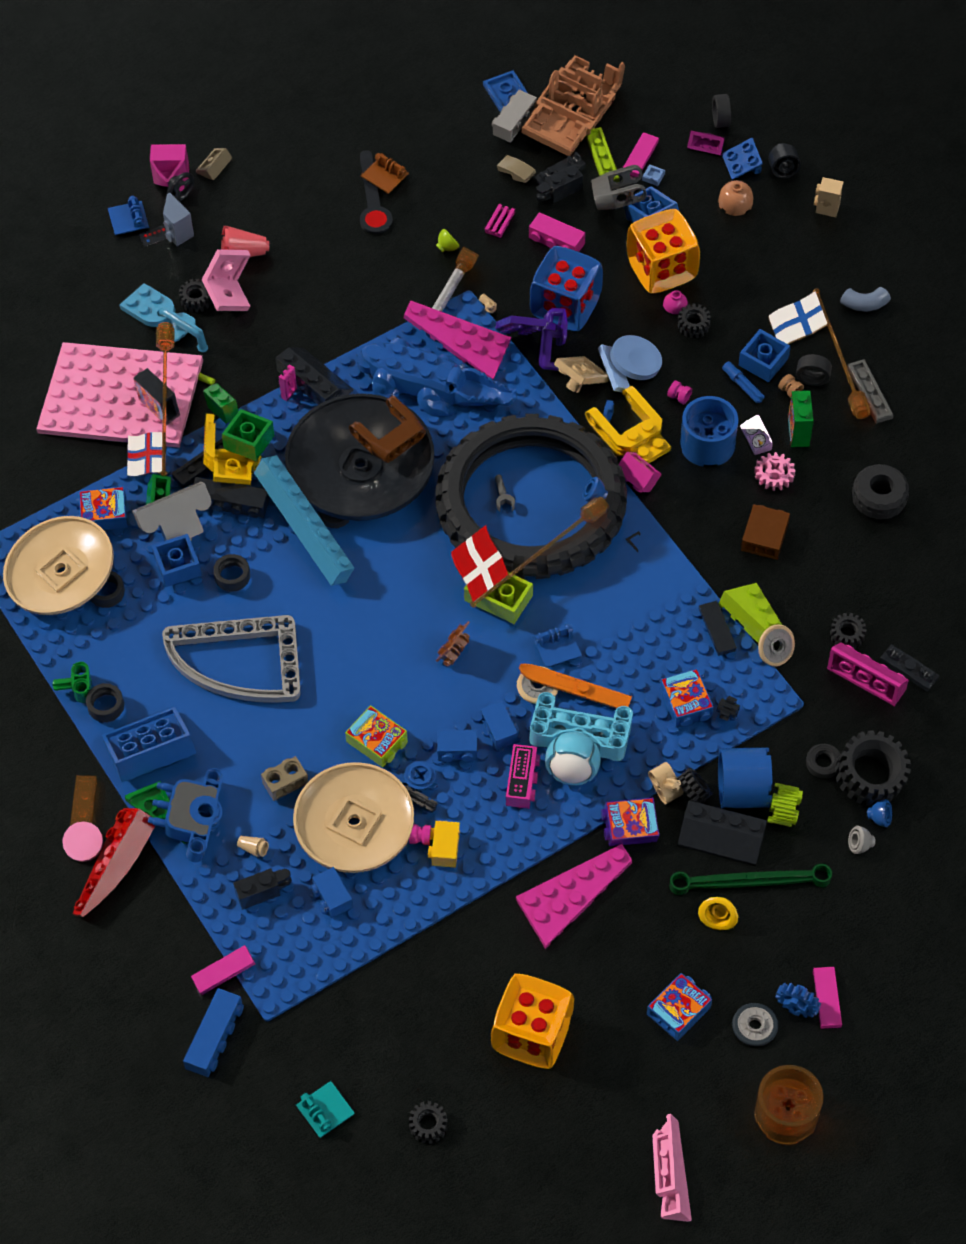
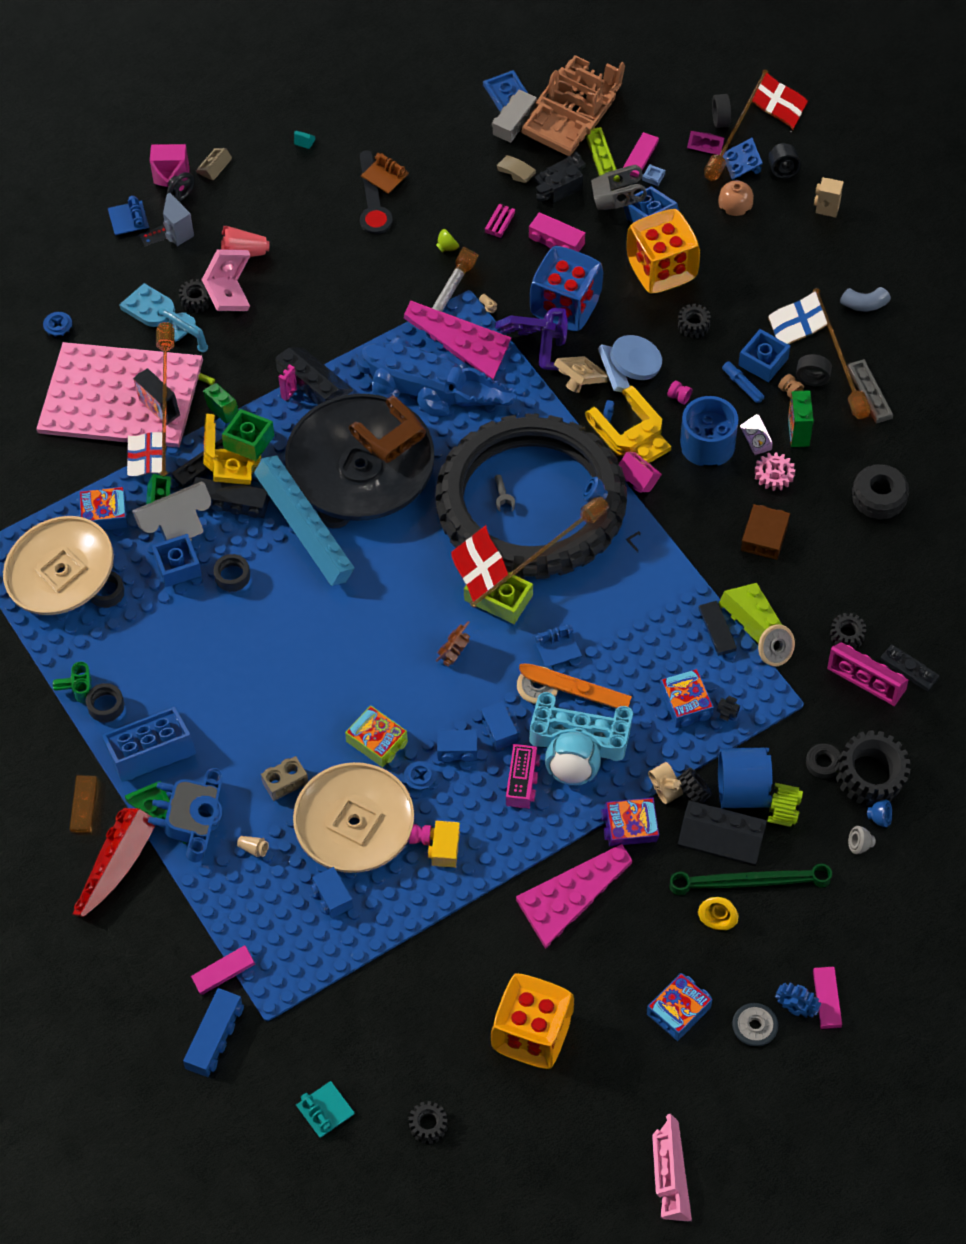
bright pink tile [63,821,103,862] -> none
light grey beam [162,615,301,702] -> none
black hinge [233,868,292,910] -> none
black axle [405,786,438,812] -> none
dark pink brick [663,290,688,314] -> none
clear orange brick [755,1065,823,1144] -> none
none -> blue gear [43,312,72,337]
none -> teal slope [294,131,316,149]
none -> flag [704,70,808,180]

